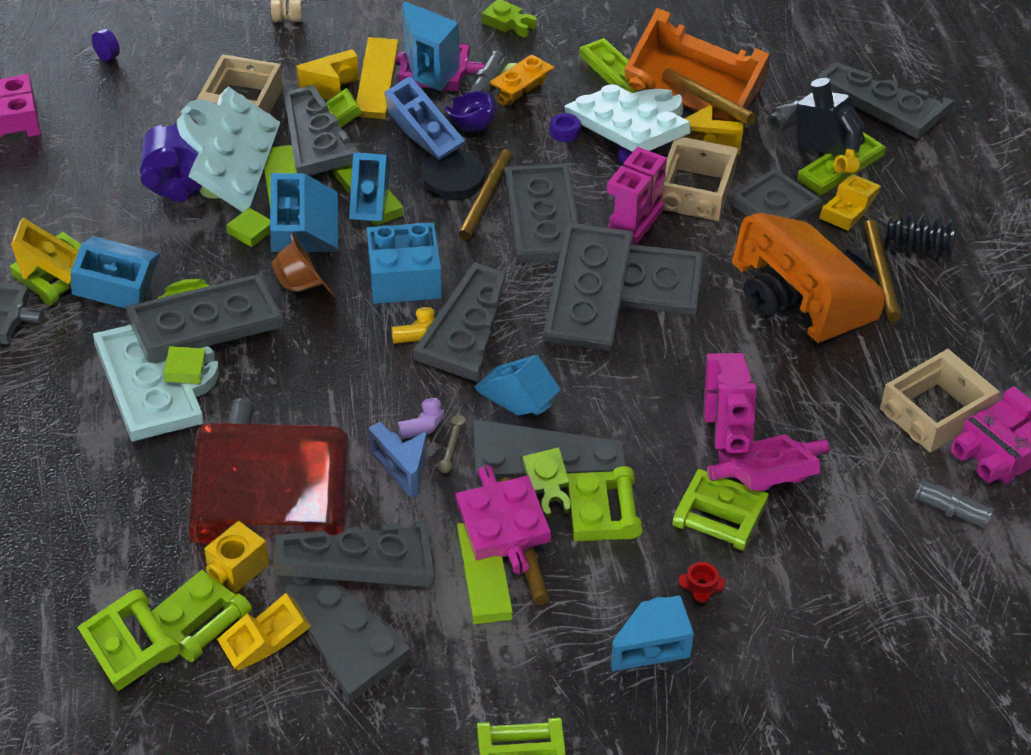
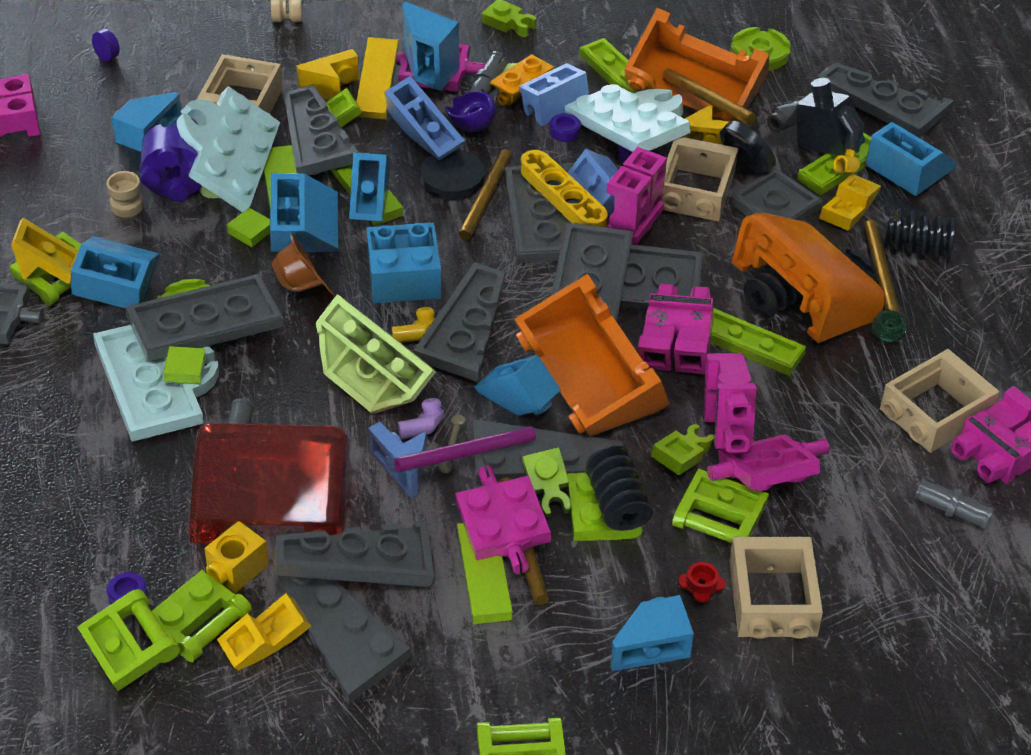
none -> dark purple tile [106,572,148,605]
none -> tan wheel [107,171,143,218]
none -> dark azure slope [111,92,182,152]
none -> yellowish green wedge [316,294,436,414]
none -> magenta piece [394,426,536,473]
none -> orange windscreen [515,274,670,437]
none -> medium blue hinge [519,63,589,126]
none -> yellow beam [521,150,608,228]
none -> medium blue hinge [567,149,618,214]
none -> black piece [586,445,653,531]
none -> dark pink hips [638,284,714,374]
none -> lime plate [651,424,714,475]
none -> lime tile [711,308,806,376]
none -> black tile [720,121,776,175]
none -> tan window [729,537,823,639]
none -> lime tile [730,27,791,71]
none -> dark azure slope [866,122,957,196]
none -> clear green plate [871,310,907,342]

